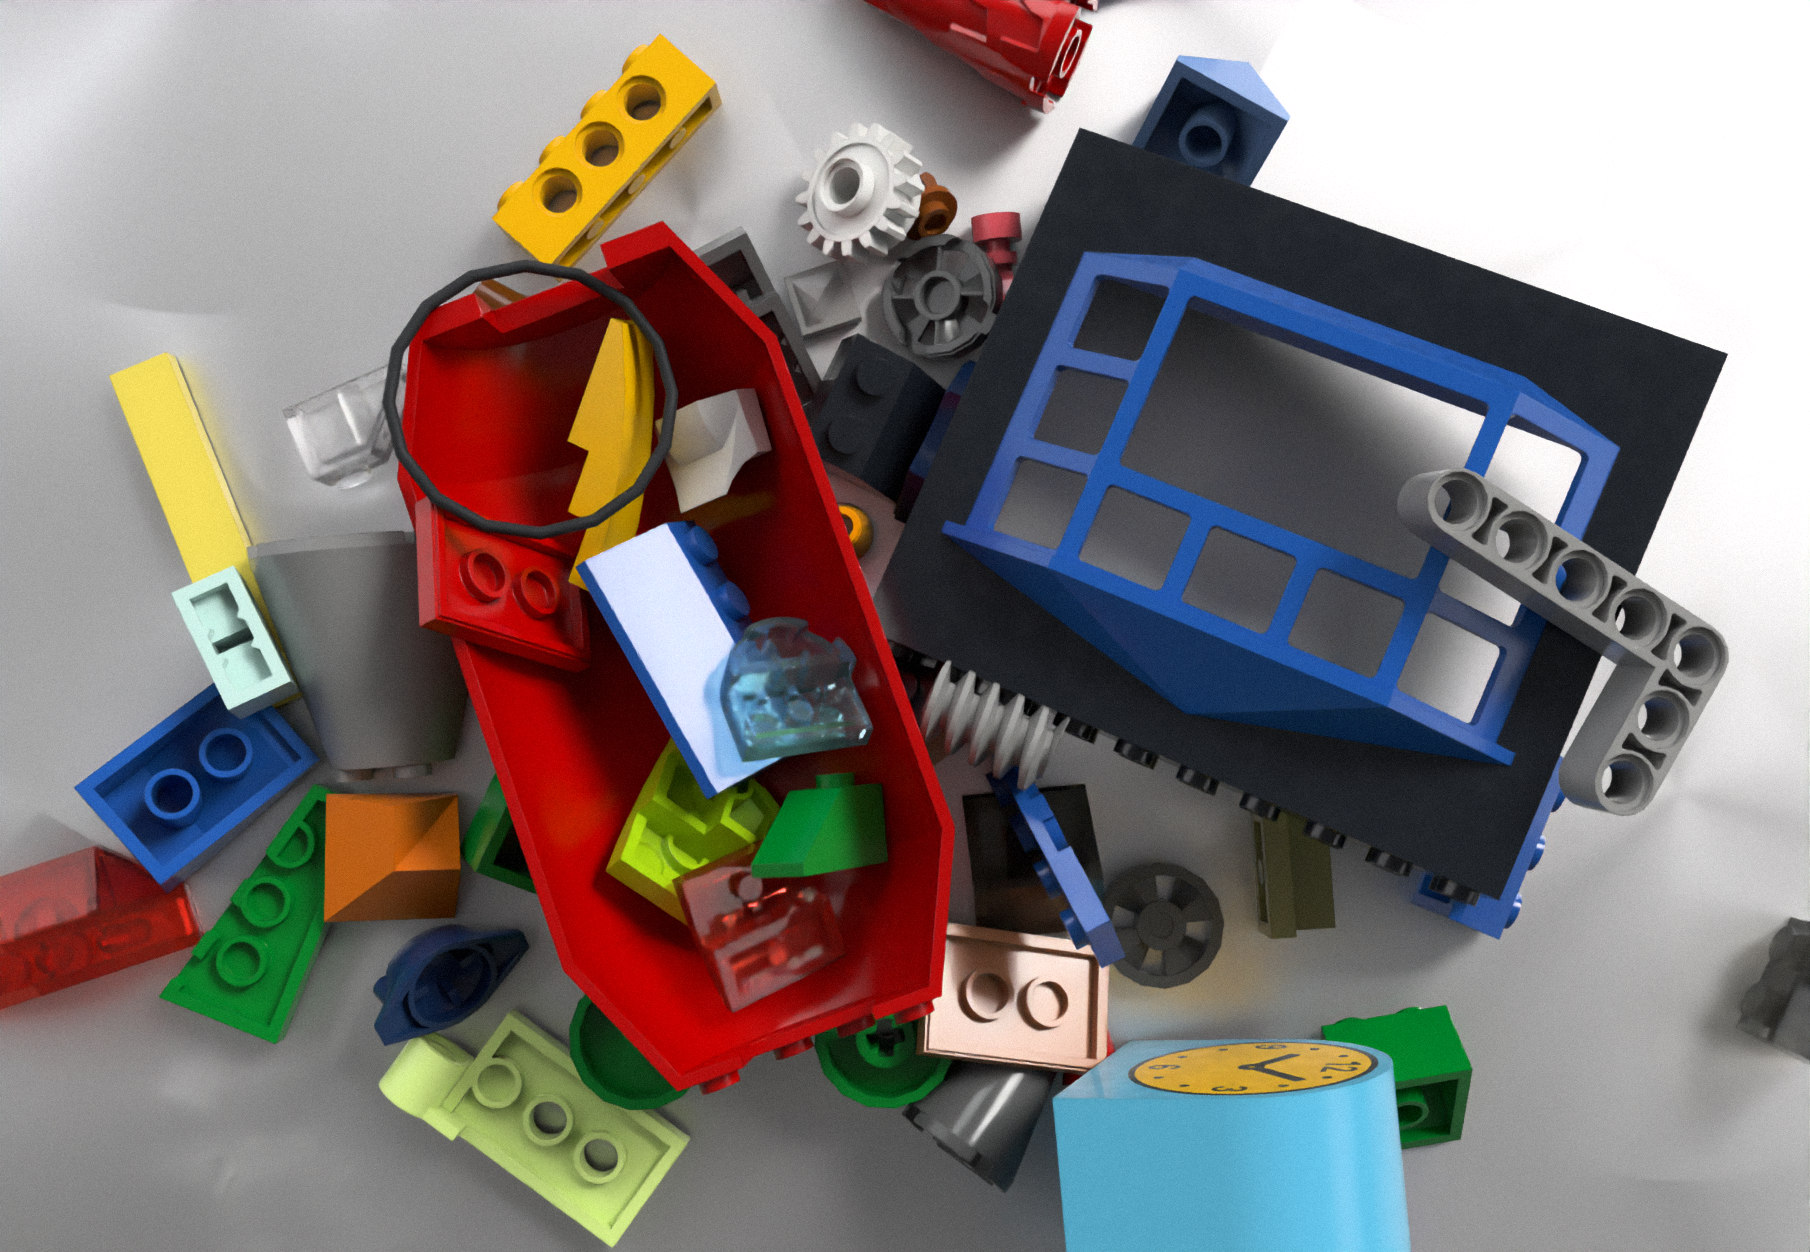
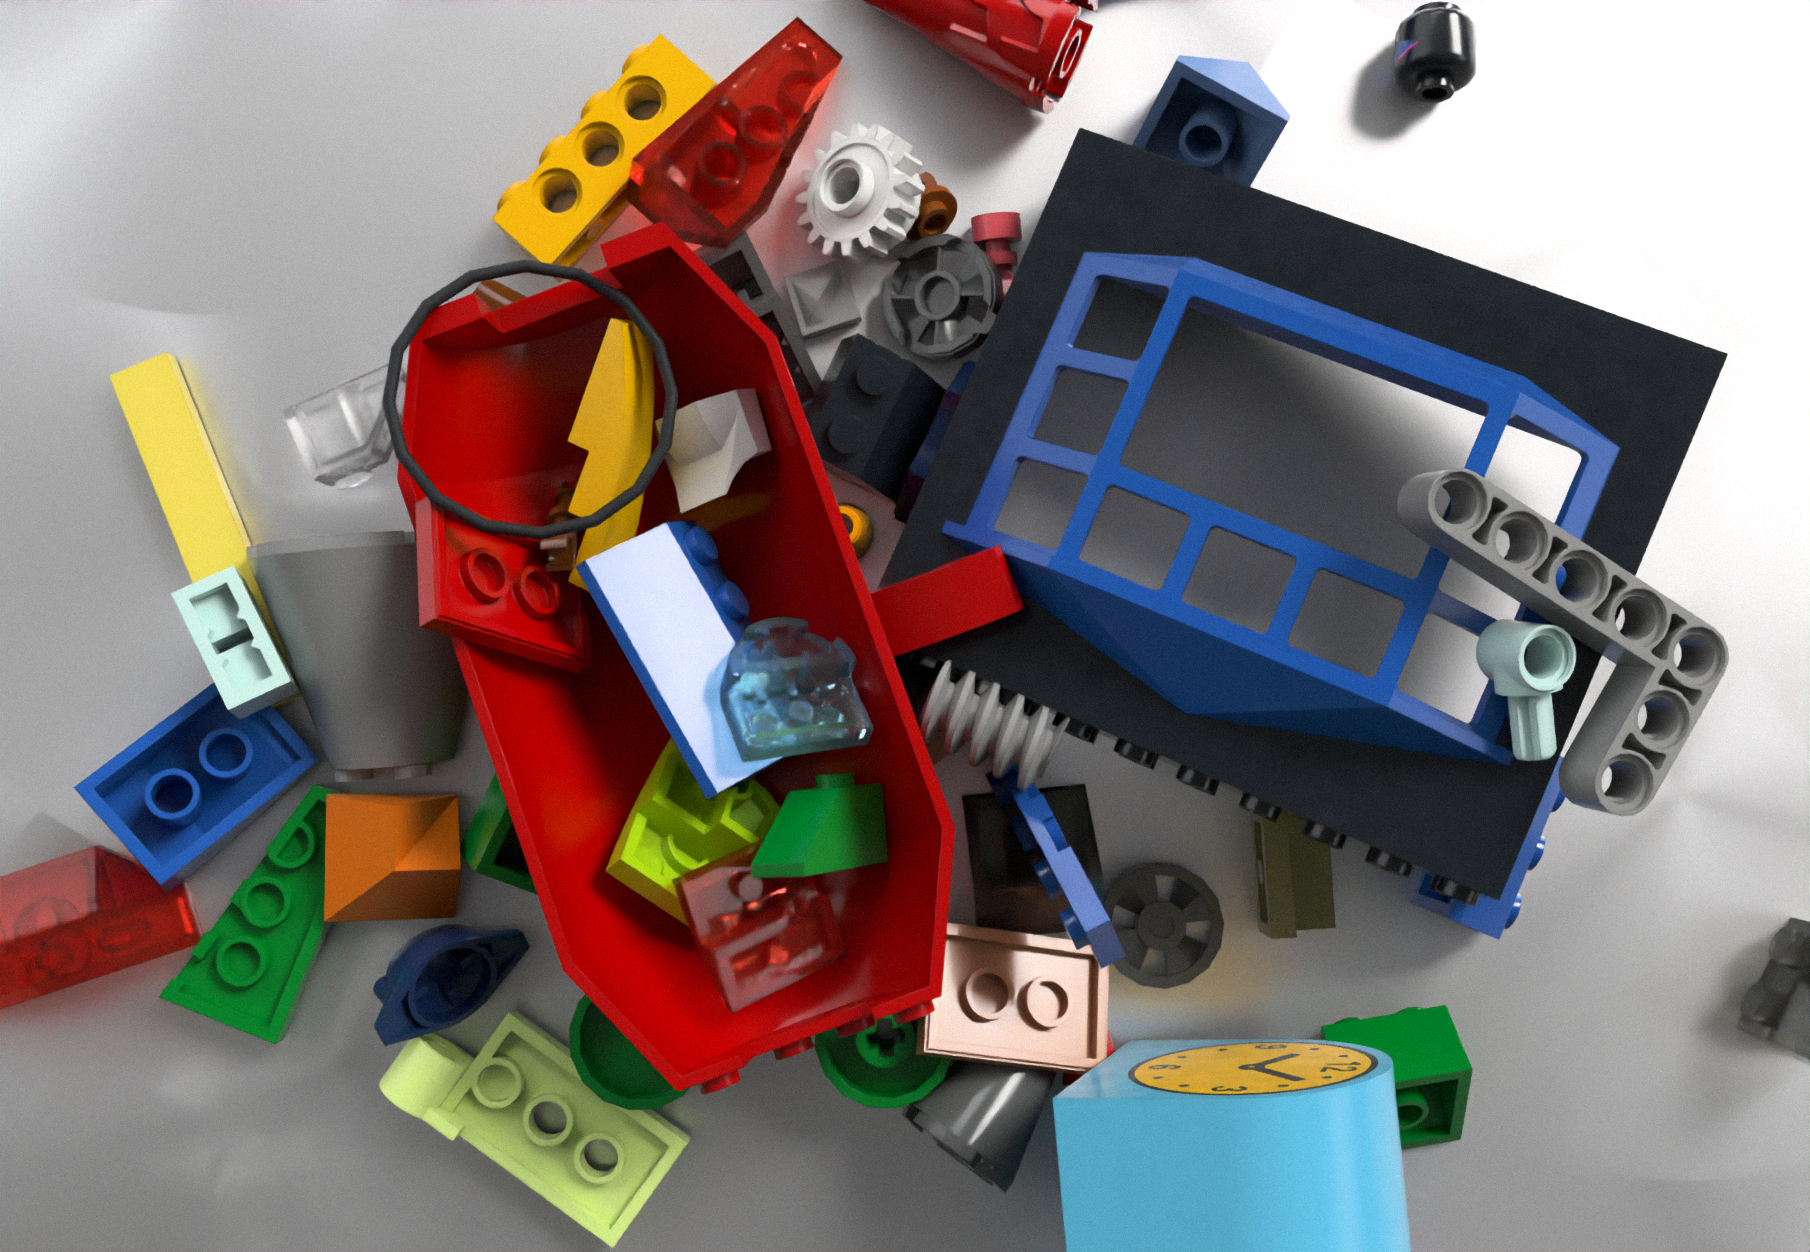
none -> reddish brown piece [540,480,584,572]
none -> clear red wedge [625,16,843,249]
none -> red slope [870,544,1024,657]
none -> black head [1394,1,1478,103]
none -> light aqua axle [1476,619,1576,761]

